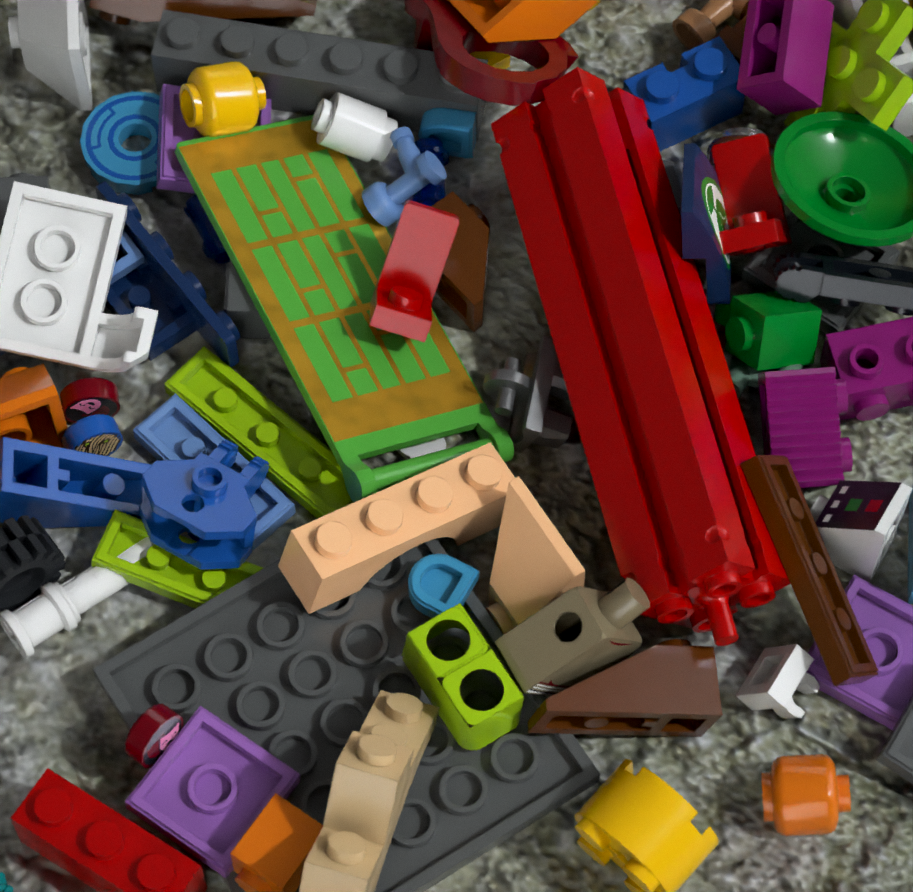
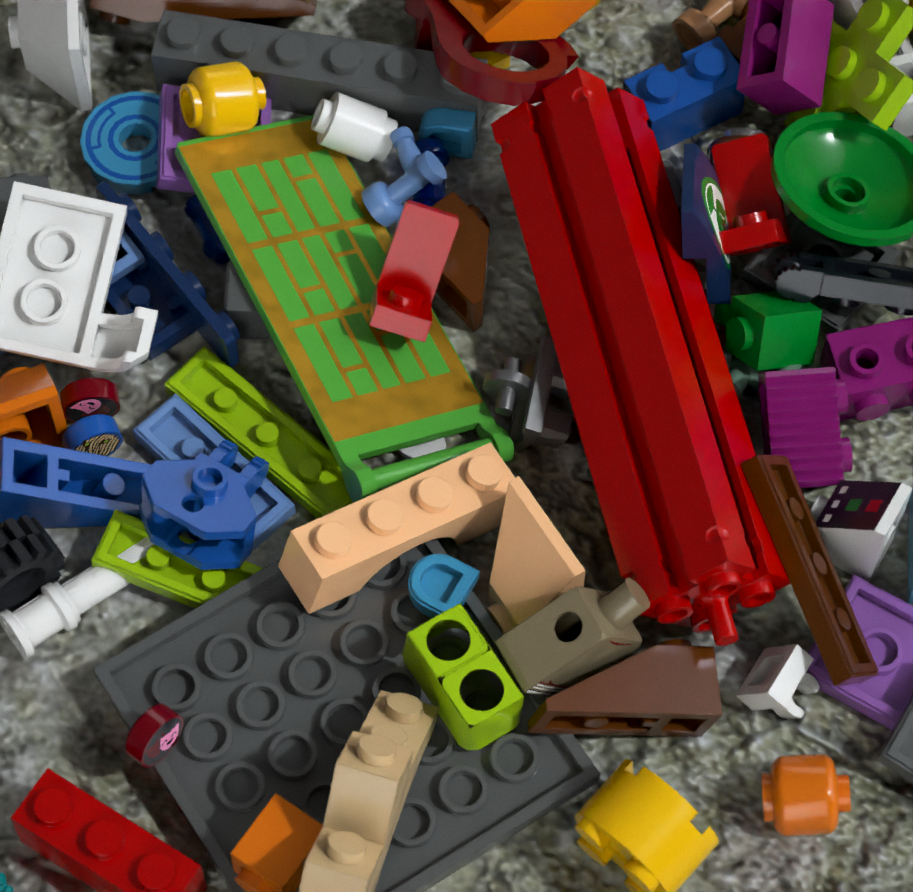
medium lavender tile [125,706,300,878] -> none

